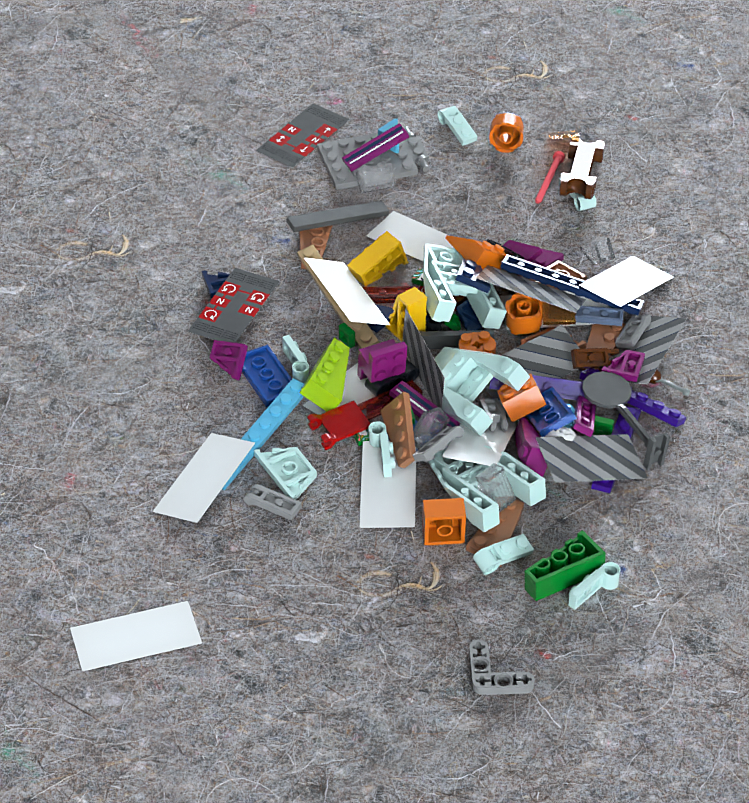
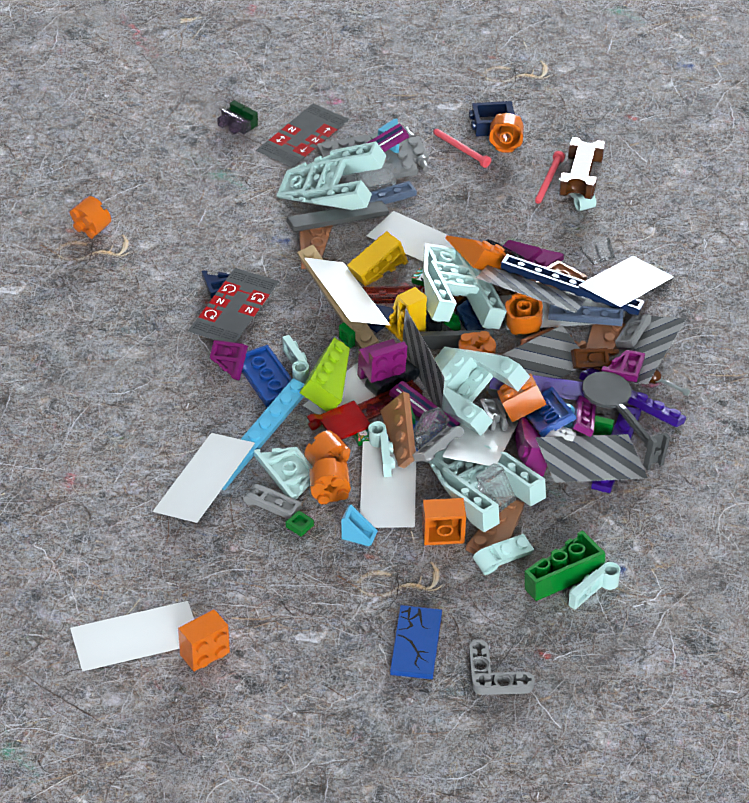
light aqua plate [438,106,478,146] -> none
dark blue wing [455,259,491,293] -> none
clear orange piece [541,301,576,325] -> none
clear orange piece [549,131,580,139] -> none
none -> orange brick [69,196,111,239]
none -> orange brick [178,609,230,671]
none -> clear purple hips [217,100,258,135]
none -> light aqua wedge [277,142,386,210]
none -> green plate [286,511,314,537]
none -> orange brick [304,430,350,467]
none -> orange brick [309,458,351,505]
none -> medium azure slope [341,505,378,546]
none -> sand blue tile [369,181,417,204]
none -> blue tile [390,605,442,680]
none -> coral bar [433,129,491,168]
none -> dark blue window [469,101,515,137]

